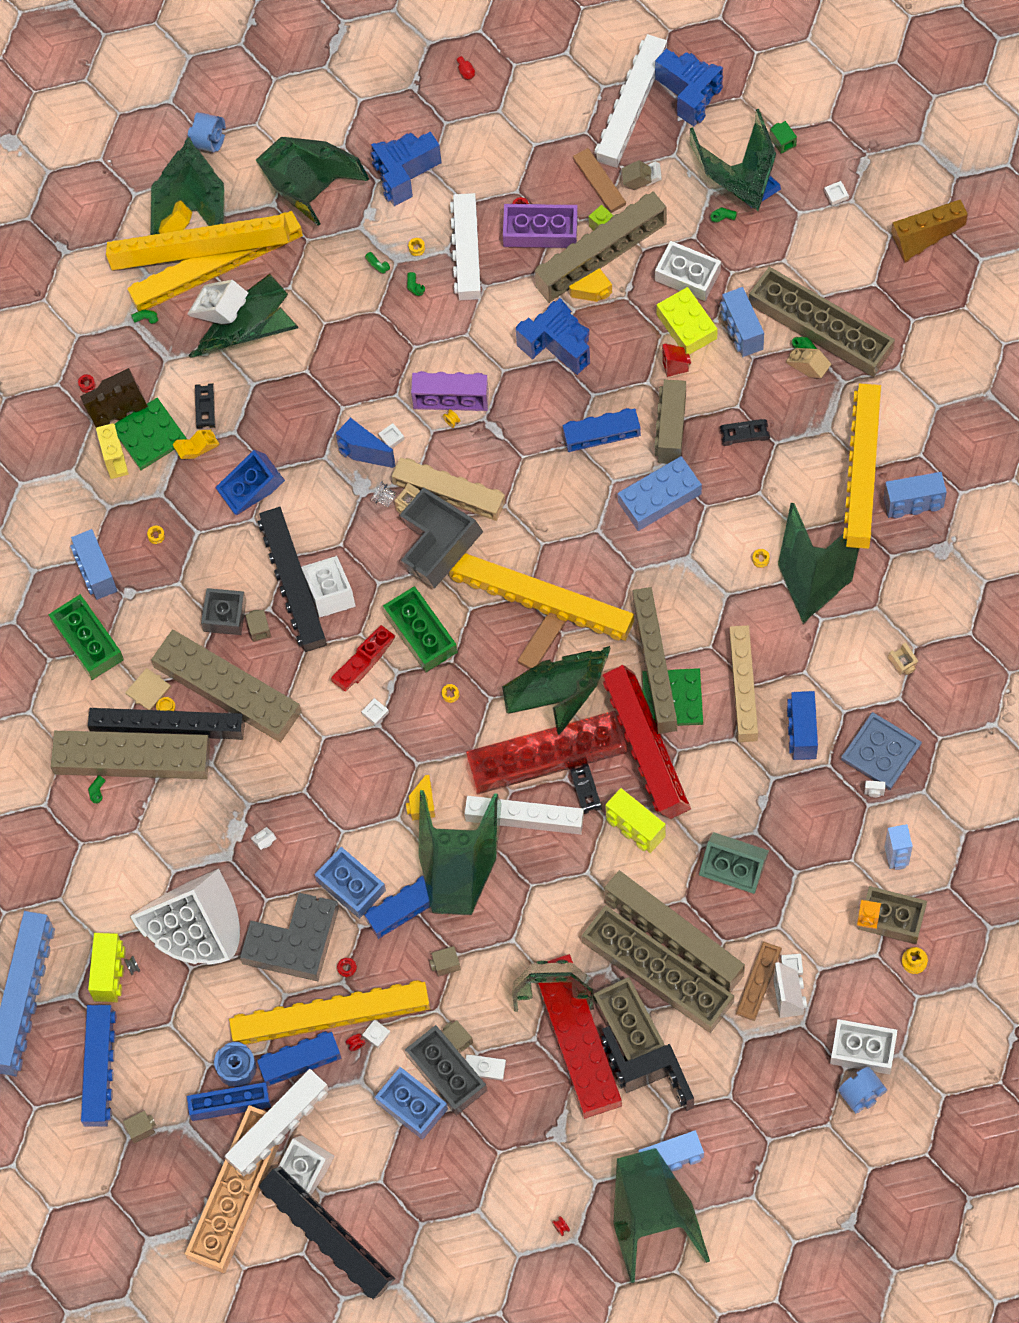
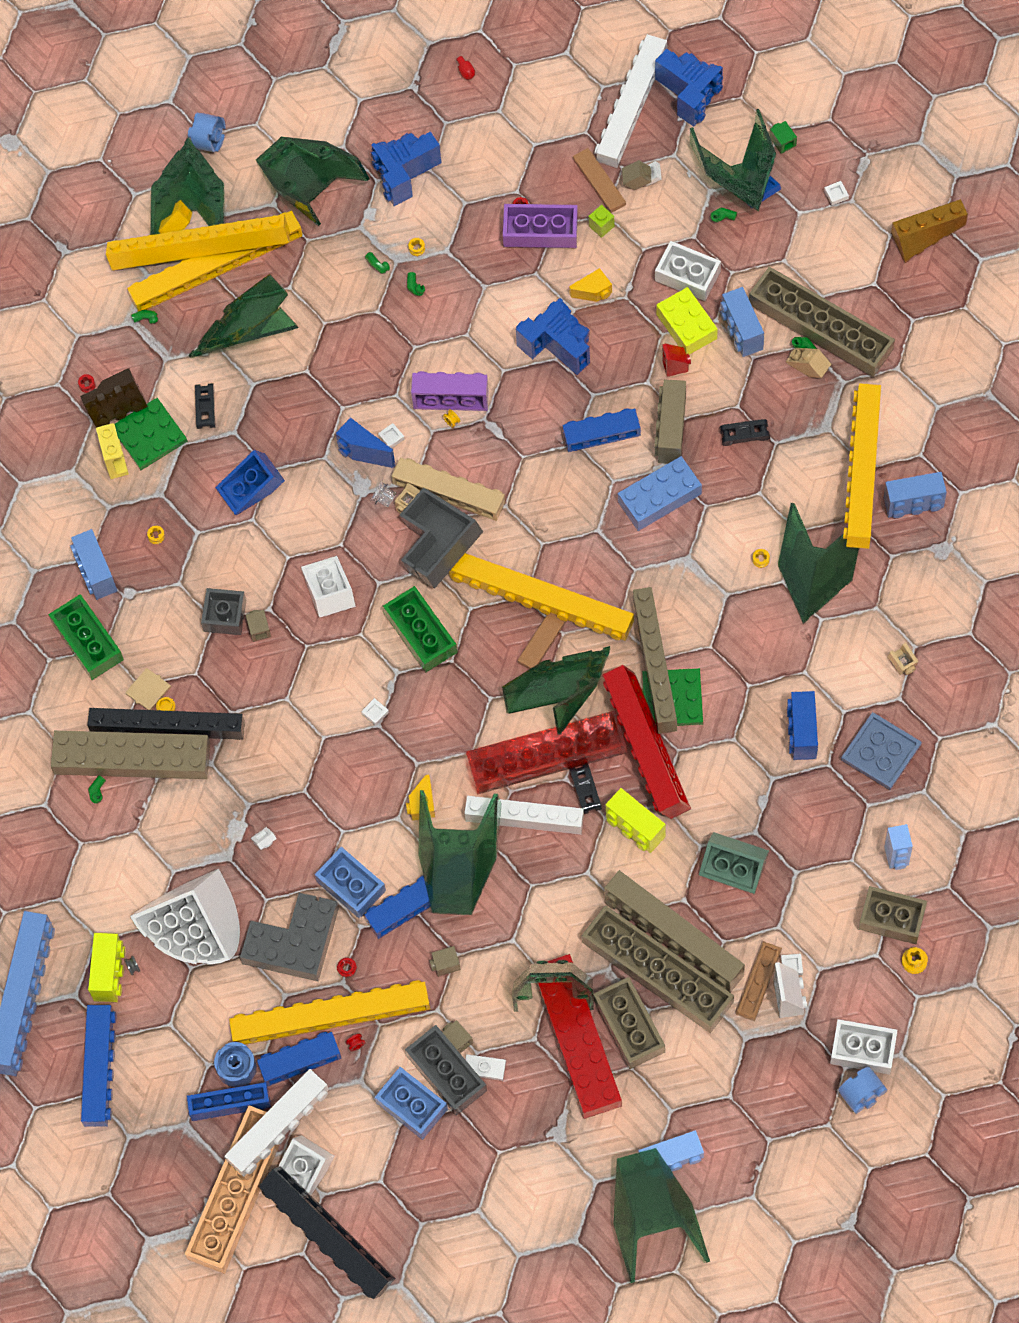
dark tan brick [123,1111,156,1143] -> none
dark tan brick [151,629,302,743] -> none
yellow slope [173,430,219,459] -> none
white slope [187,280,248,324] -> none
black brick [257,506,327,652] -> none
red slope [331,625,396,692] -> none
white plate [362,1020,390,1049] -> none
yellow bush [442,684,459,703] -> none
white brick [450,193,481,300] -> none
dark tan brick [535,191,667,303] -> none
red bush [552,1216,570,1236] -> none
black bracket [600,1026,694,1111] -> none
tan brick [729,625,758,743] -> none
light orange brick [857,900,881,929] -> none
white plate [864,781,885,798] -> none

